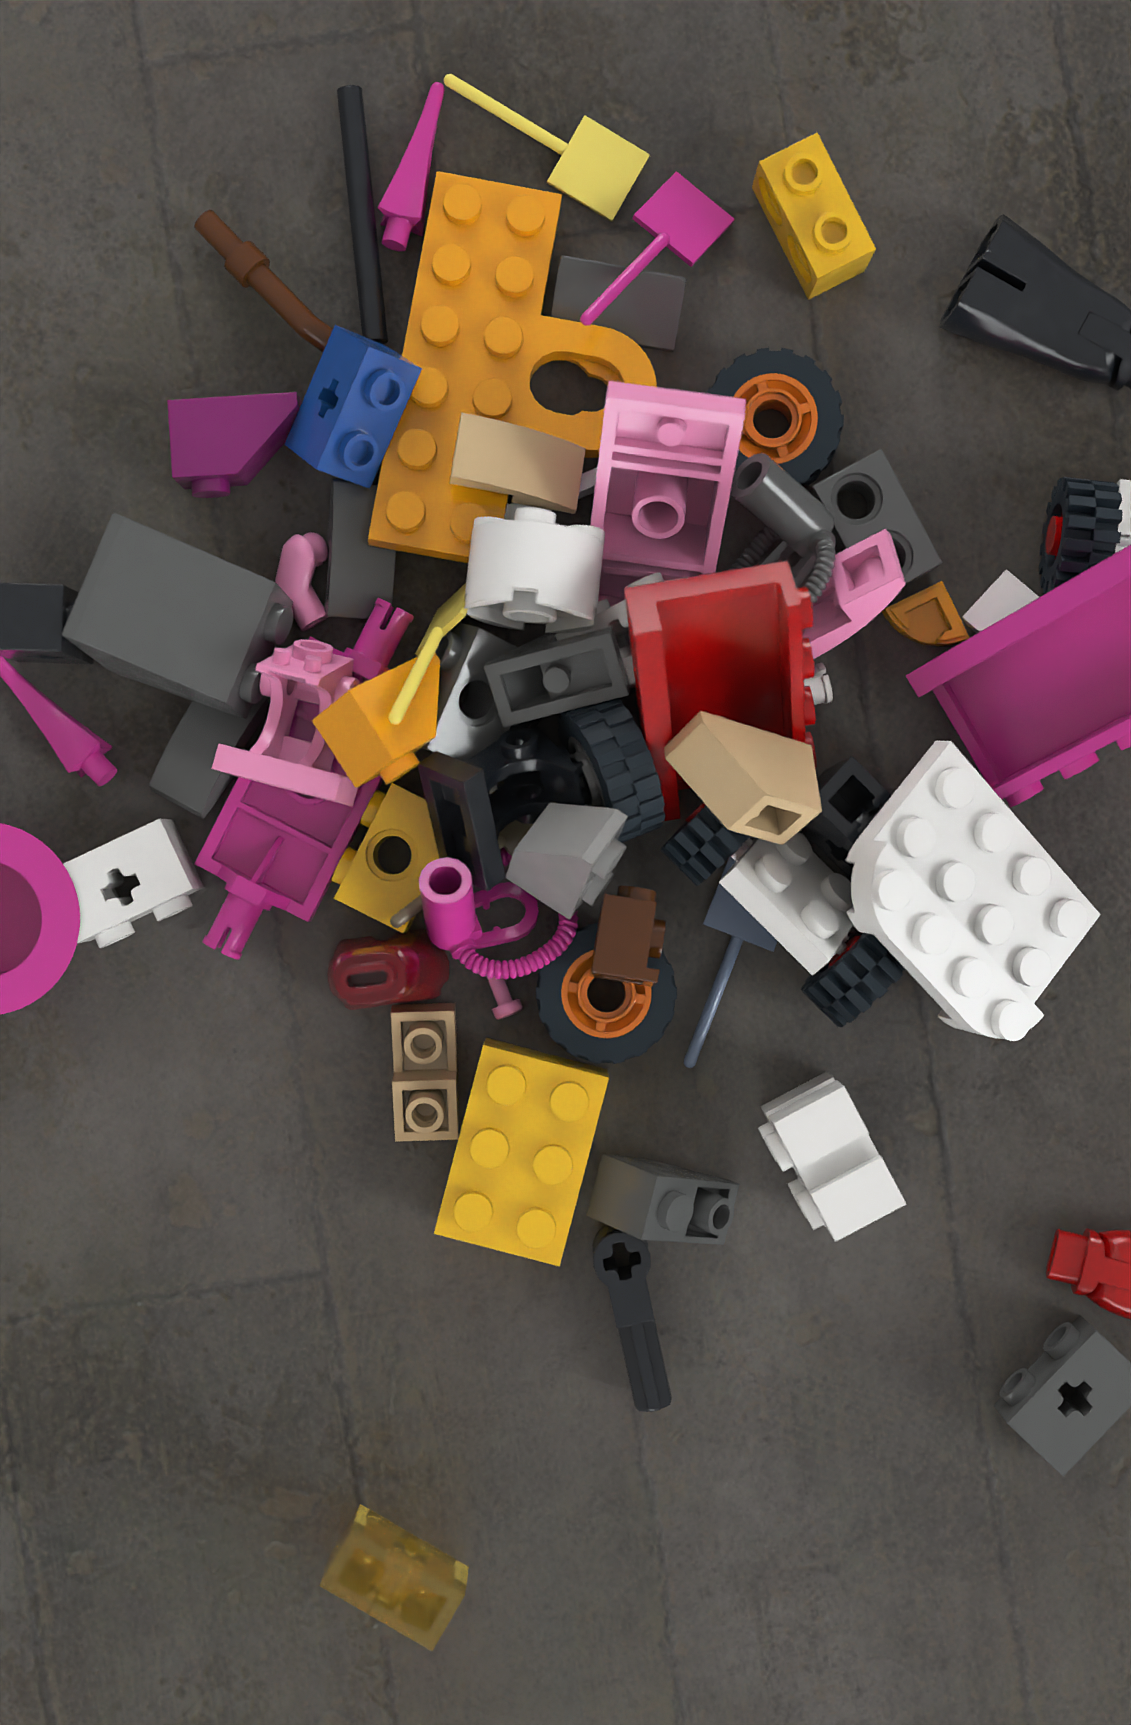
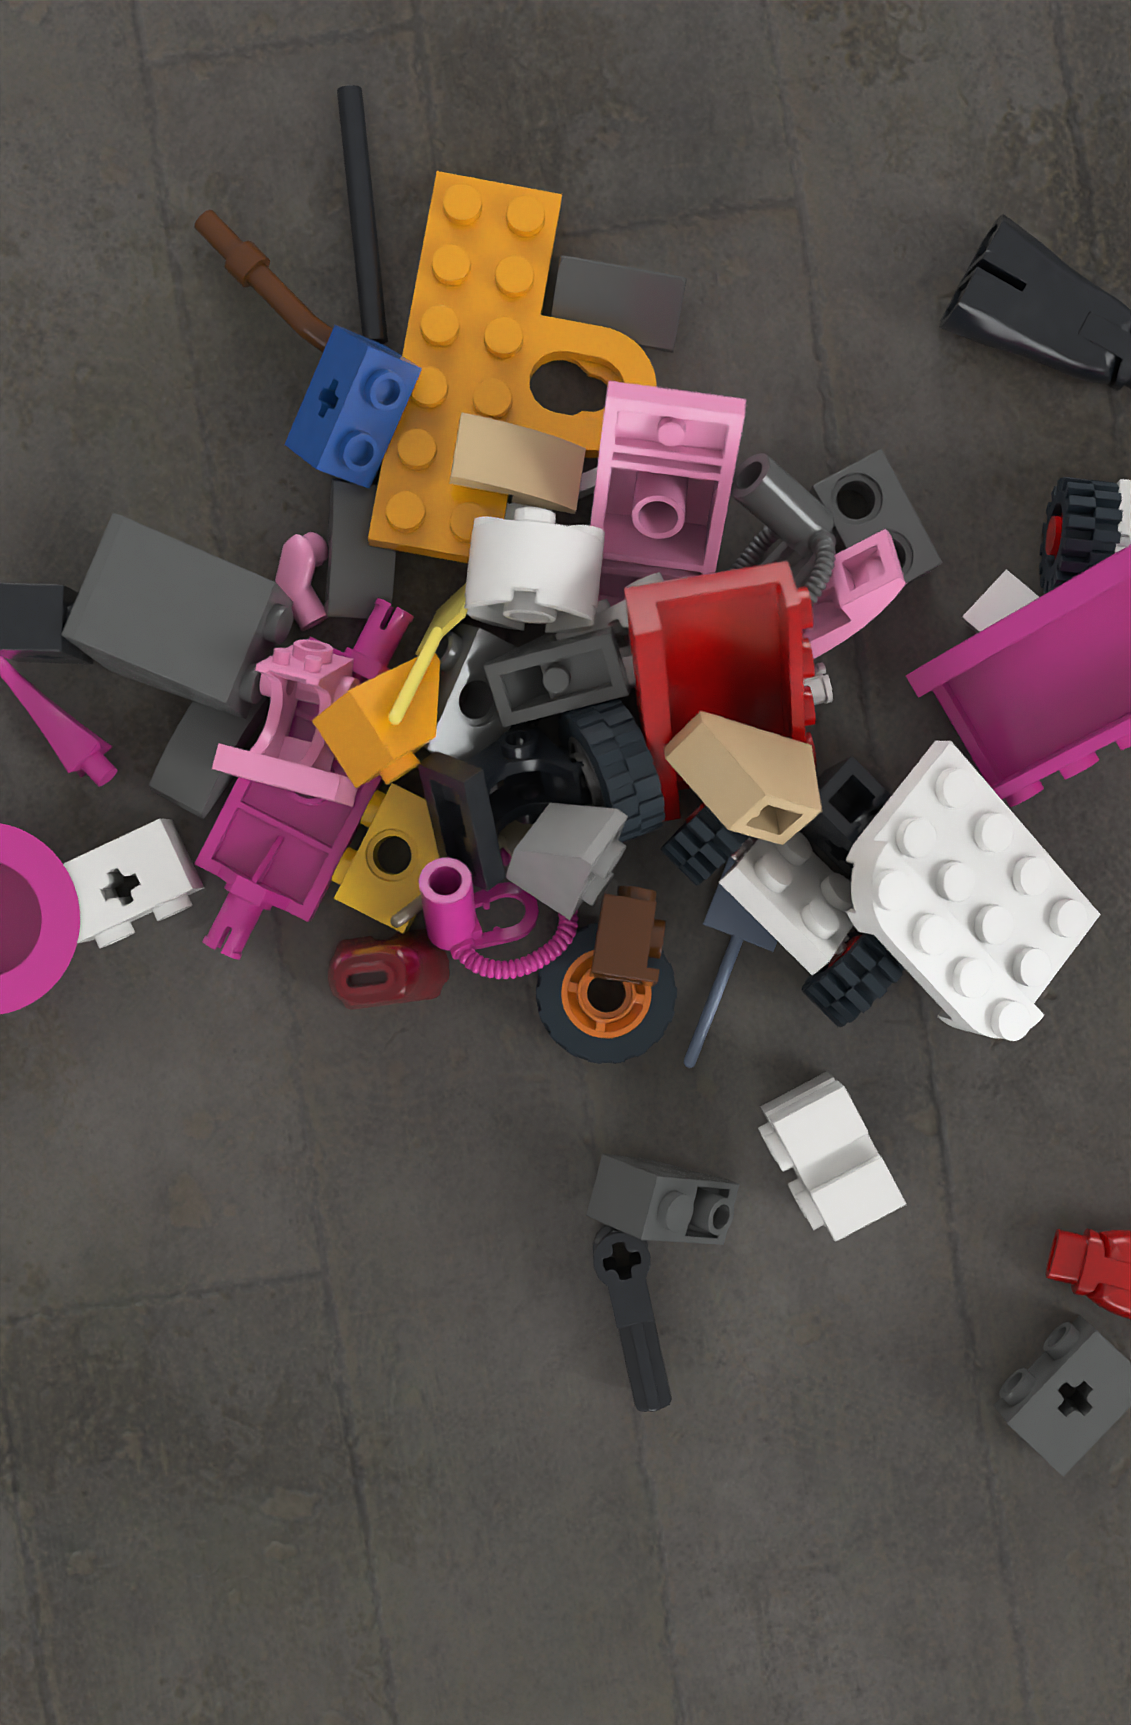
magenta slope [167,392,302,498] -> none
clear yellow brick [319,1504,469,1651] -> none
dark pink piece [377,82,445,252] -> none
tan slope [391,1003,459,1142] -> none
yellow brick [434,1038,609,1267] -> none
light yellow piece [444,74,650,222] -> none
bright pink piece [486,960,523,1020] -> none
dark pink piece [580,171,735,326] -> none
wheel [706,347,844,486] -> none
yellow brick [752,132,876,300] -> none
light orange tile [882,581,970,646] -> none

